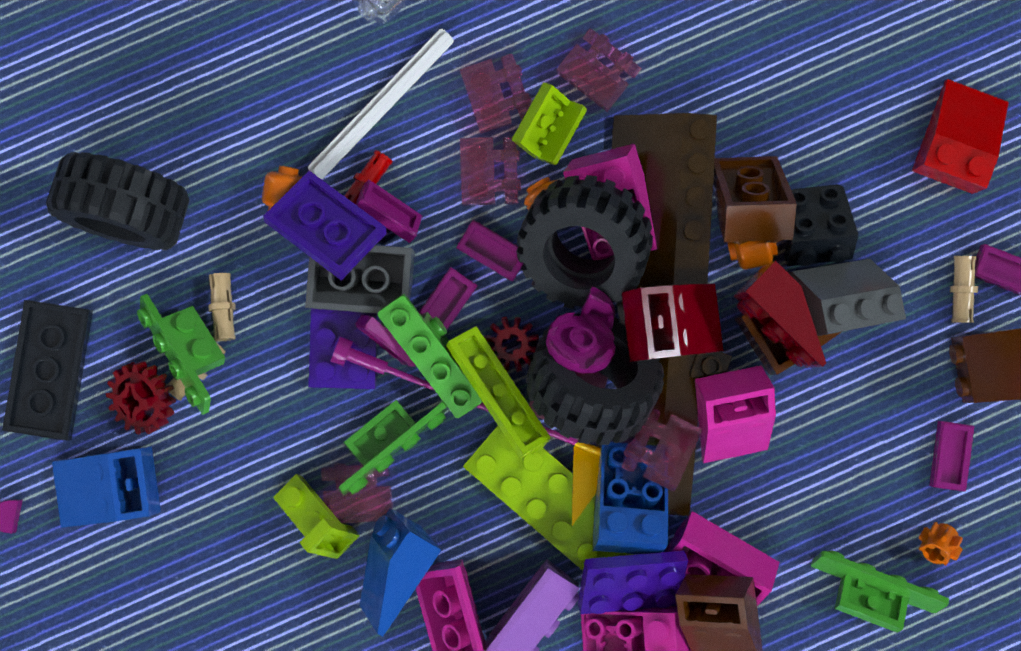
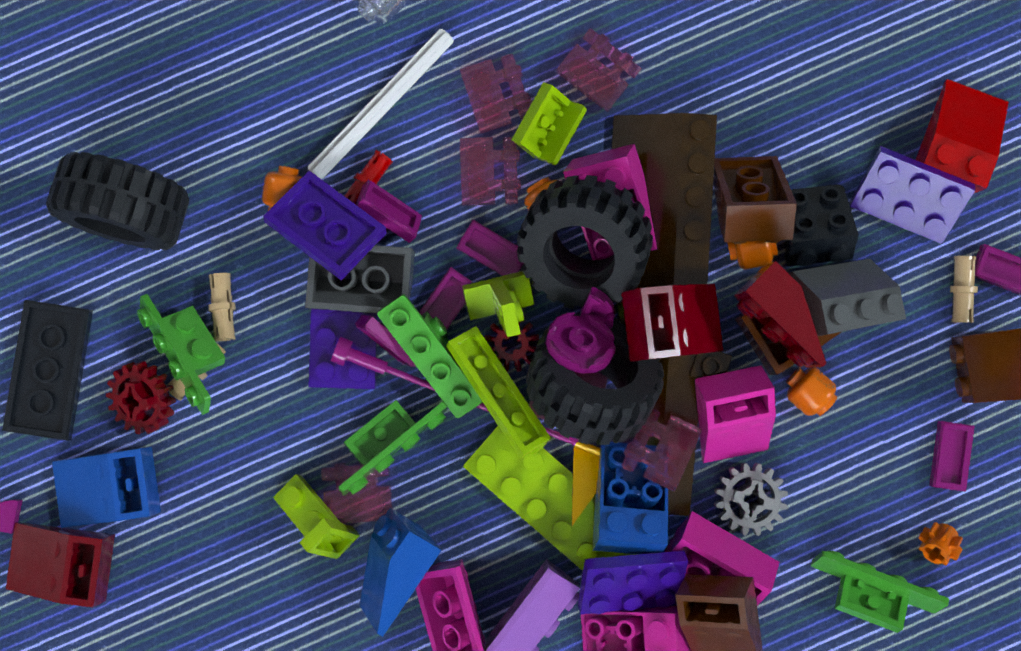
none -> dark red slope [6,522,115,608]
none -> lime bracket [462,271,534,337]
none -> light grey gear [714,462,788,536]
none -> orange head [786,367,837,416]
none -> plate [850,146,975,244]

